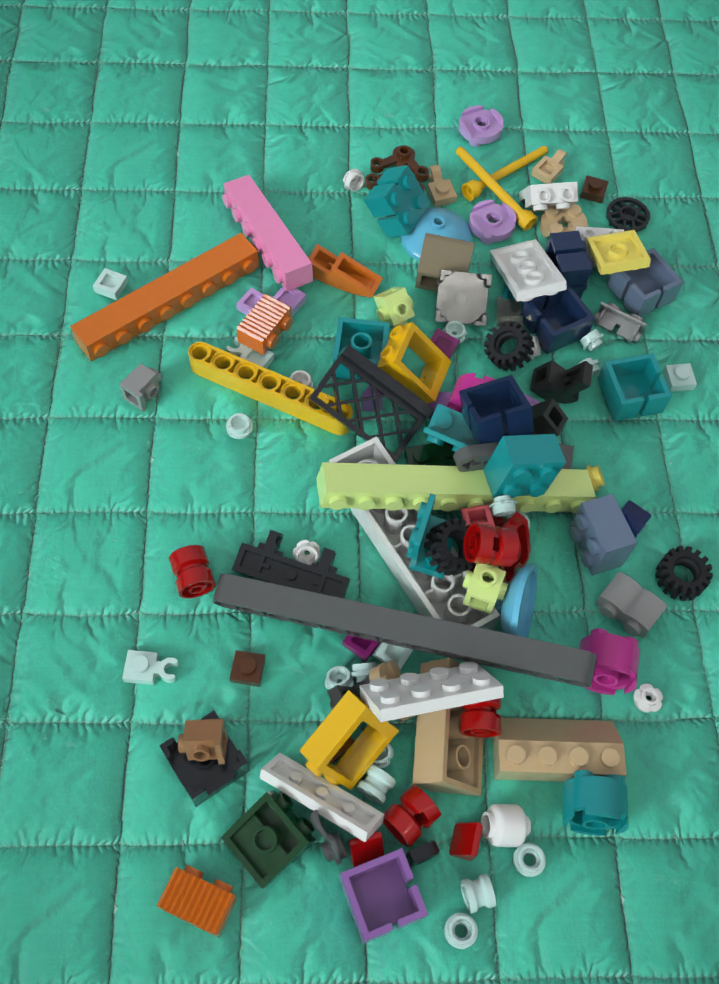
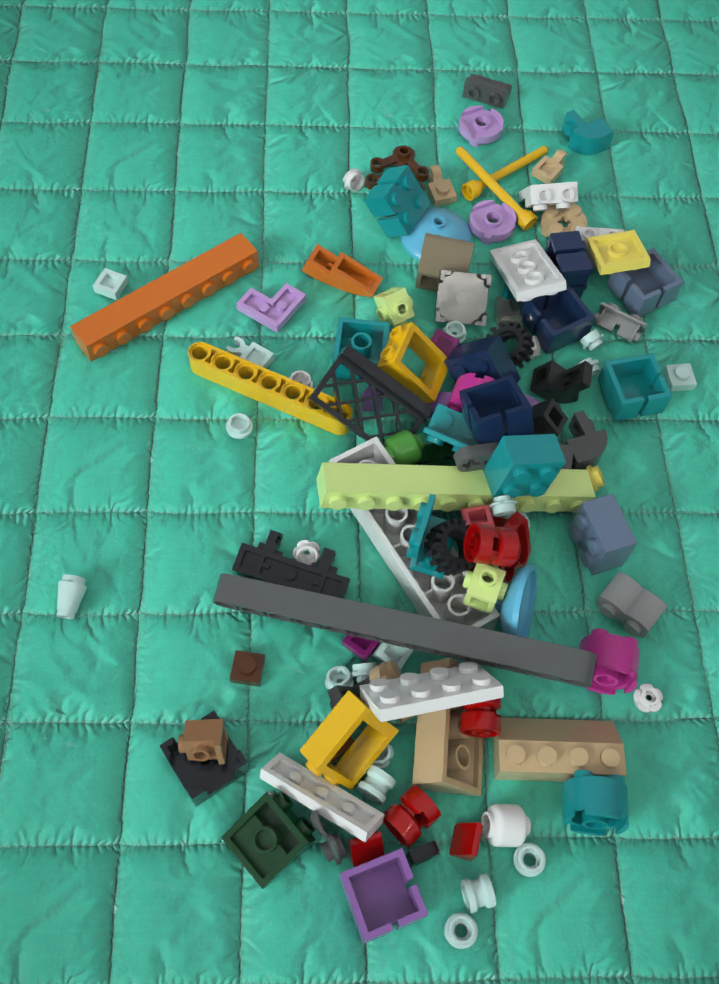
light grey brick [119,363,162,412] -> none
light aqua plate [122,650,179,685] -> none
orange brick [157,865,237,938] -> none
red wheel [169,545,216,599] -> none
bright pink brick [222,175,313,292] -> none
orange brick [236,294,293,355] -> none
reddish brown plate [580,175,609,204] -> none
black wheel [606,197,650,232] -> none
clear blue slope [621,500,651,539] -> none
black tyre [655,546,713,601] -> none
none -> light aqua cone [56,575,87,620]
none -> bright green head [384,430,424,465]
none -> dark blue brick [444,335,521,383]
none -> dark grey bracket [462,73,512,109]
none -> teal brick [562,110,614,155]
none -> dark grey brick [565,410,607,470]

